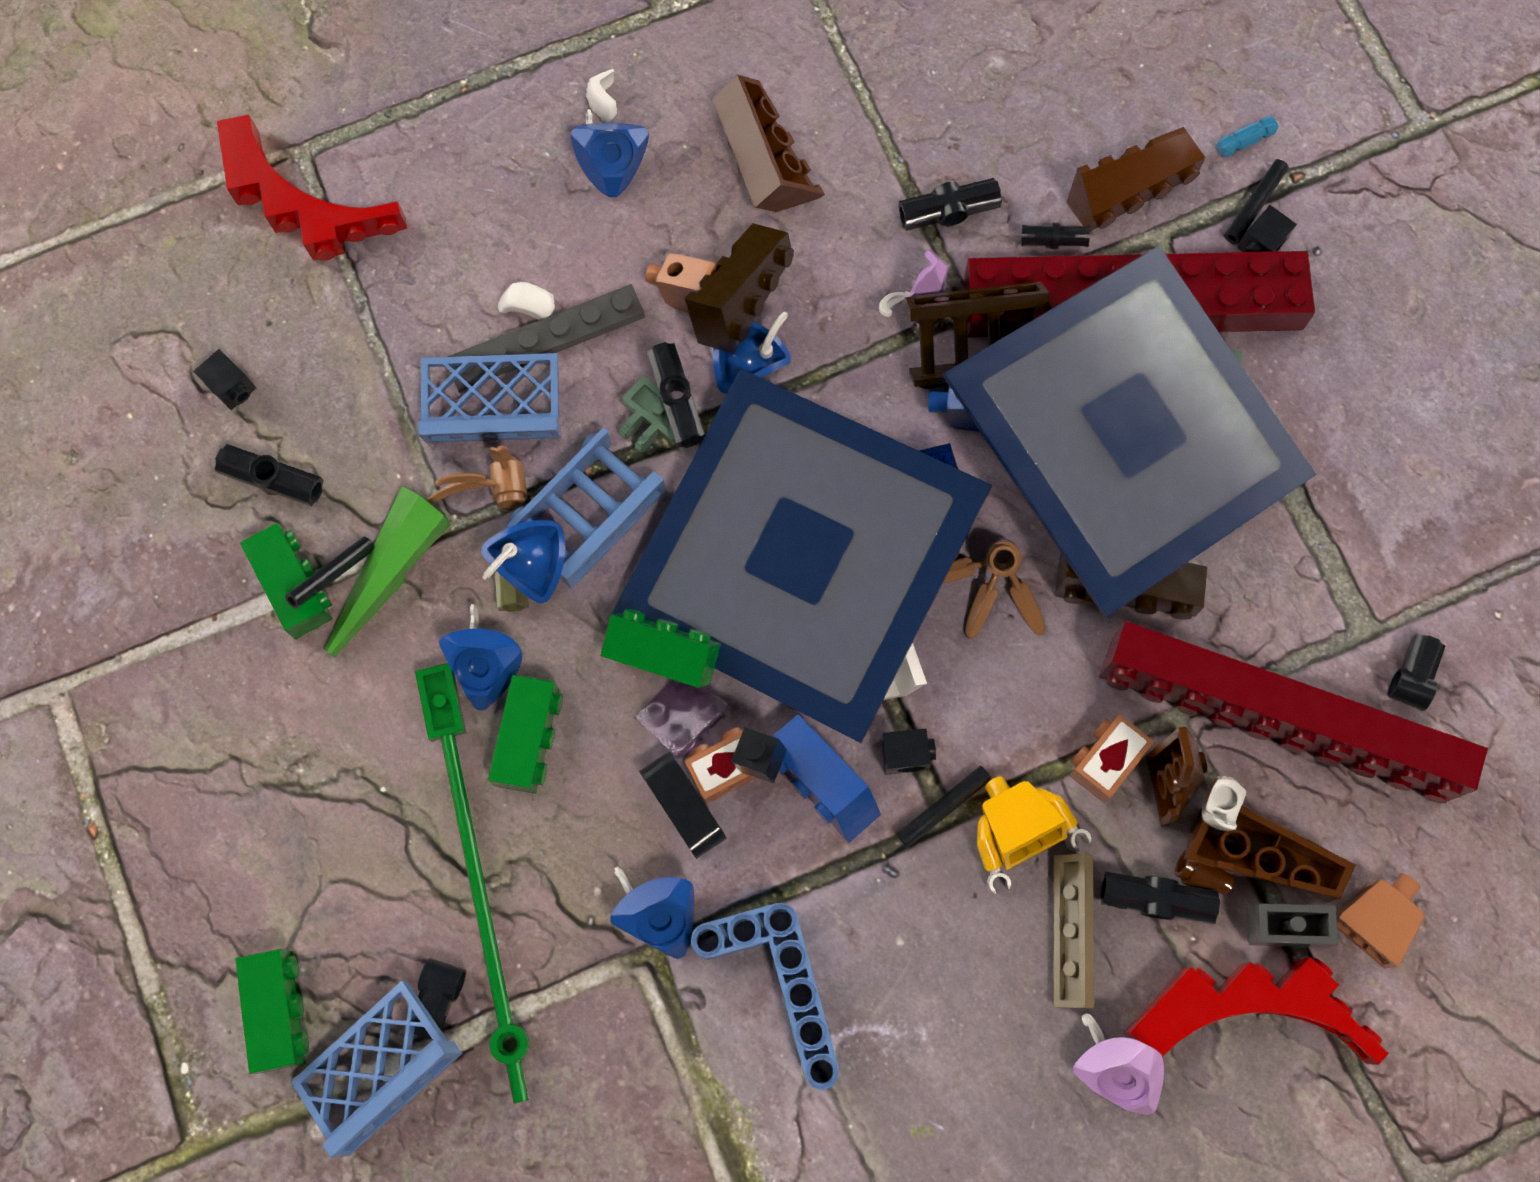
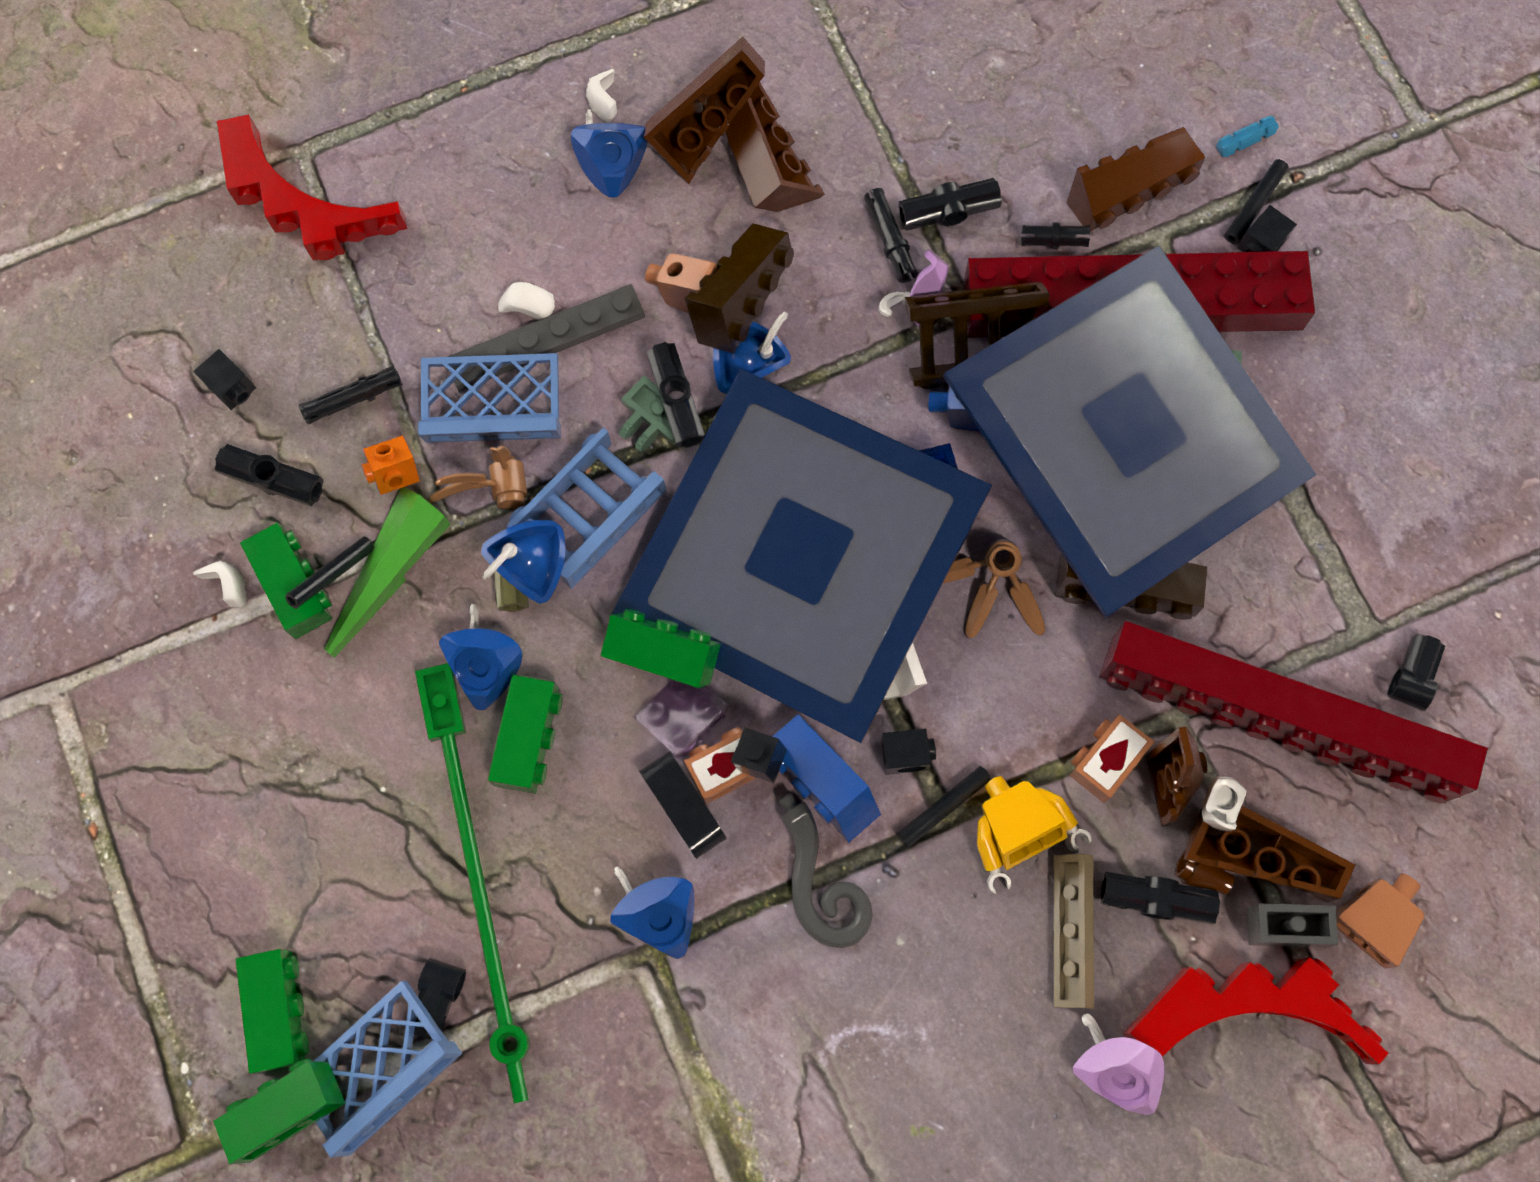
medium blue beam [691,903,839,1090] -> none
none -> white hair [193,561,247,607]
none -> green brick [213,1058,346,1164]
none -> black pin [299,365,403,425]
none -> orange brick [361,435,420,495]
none -> reddish brown wedge [644,37,765,184]
none -> dark grey plant [779,793,873,948]
none -> black pin [864,188,918,283]

